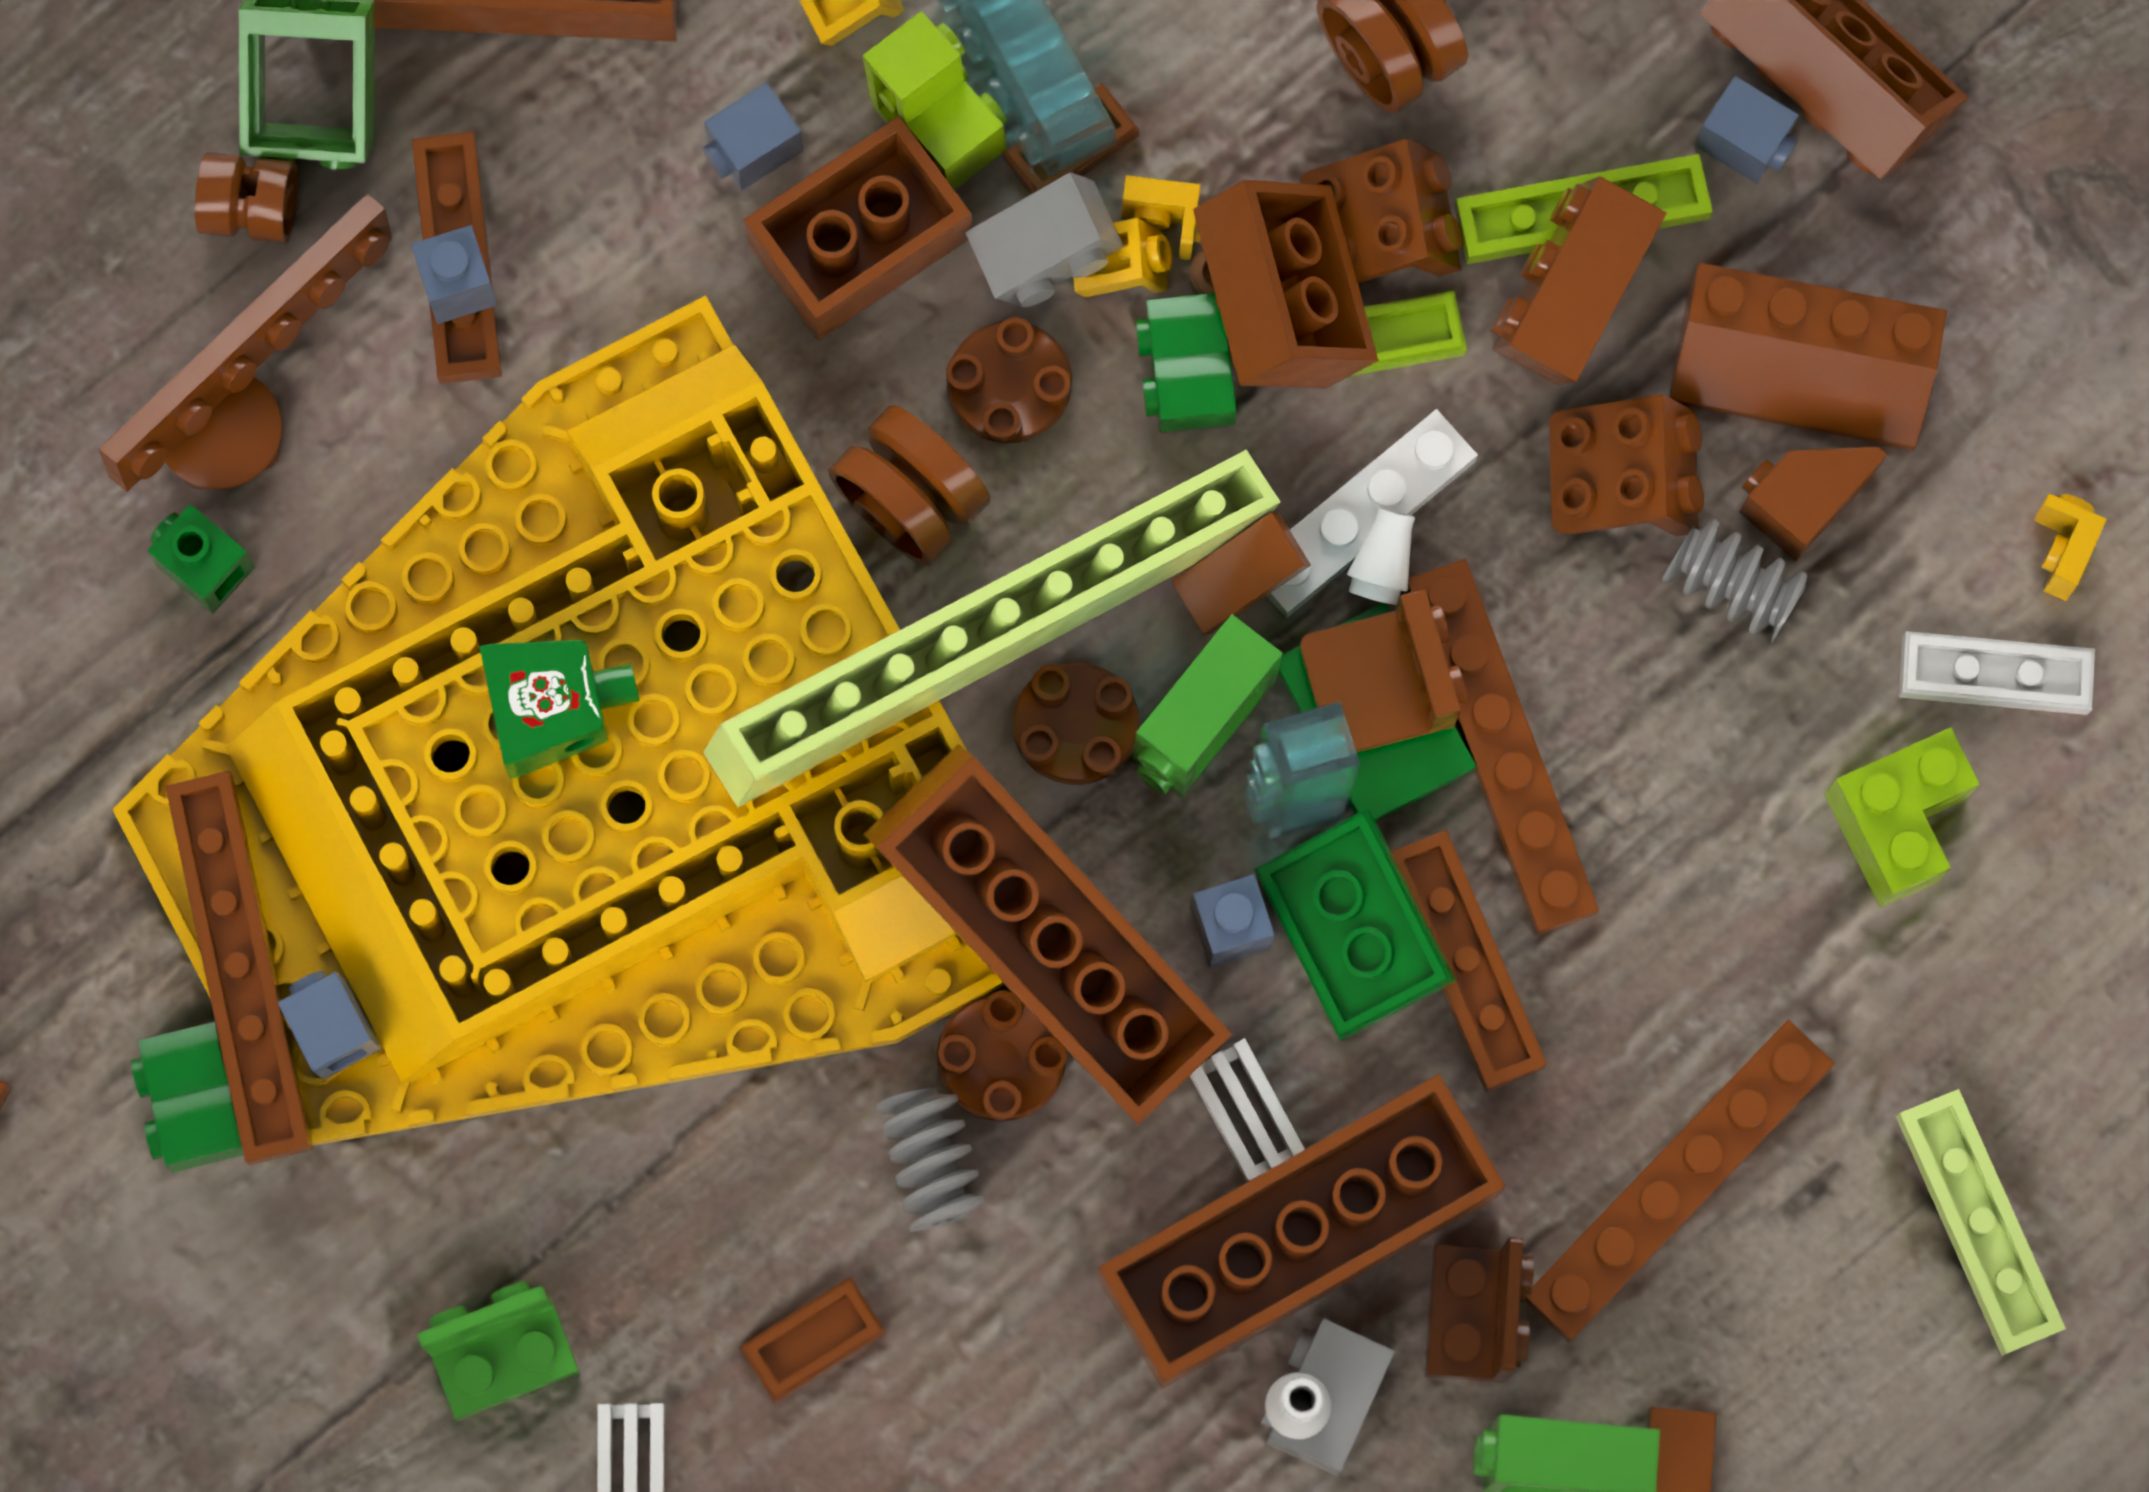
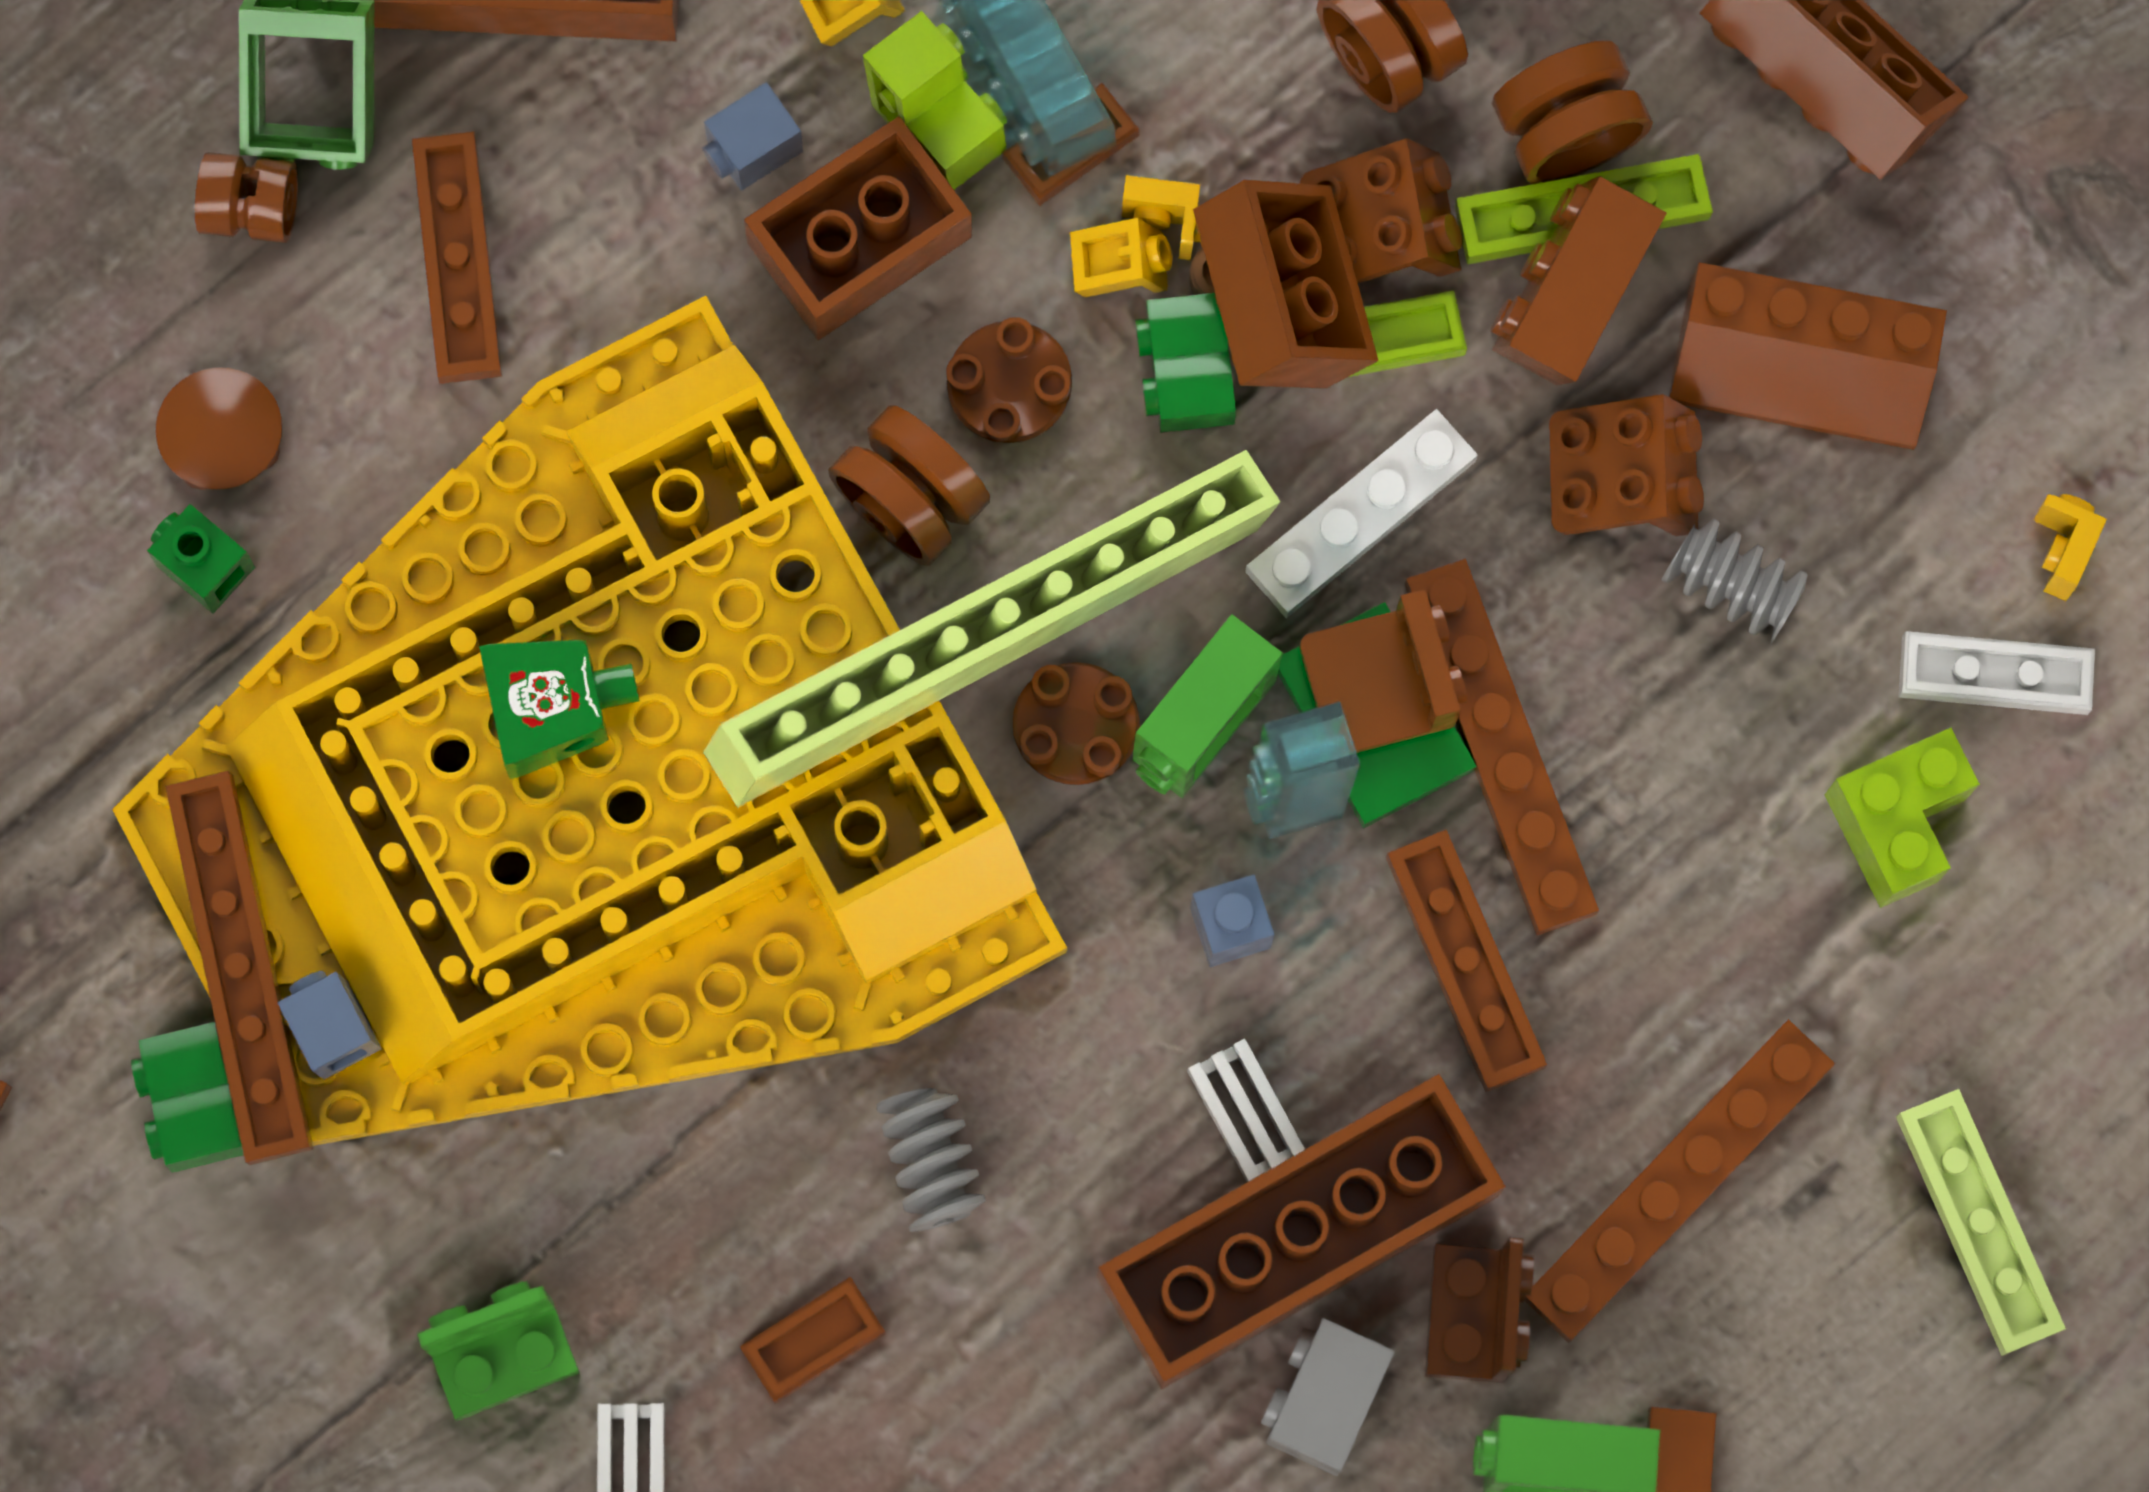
dark orange plate [98,194,392,492] -> none
sand blue brick [411,225,497,324] -> none
dark orange brick [863,744,1233,1124] -> none
dark orange dish [937,990,1067,1121] -> none
light grey brick [965,172,1124,308] -> none
dark orange tile [1171,512,1311,634] -> none
green tile [1254,809,1456,1041] -> none
white cone [1265,1373,1331,1439] -> none
white cone [1347,507,1415,605] -> none
sand blue brick [1694,76,1799,184] -> none
dark orange slope [1739,447,1888,561] -> none
none -> dark orange wheel [1492,41,1653,184]

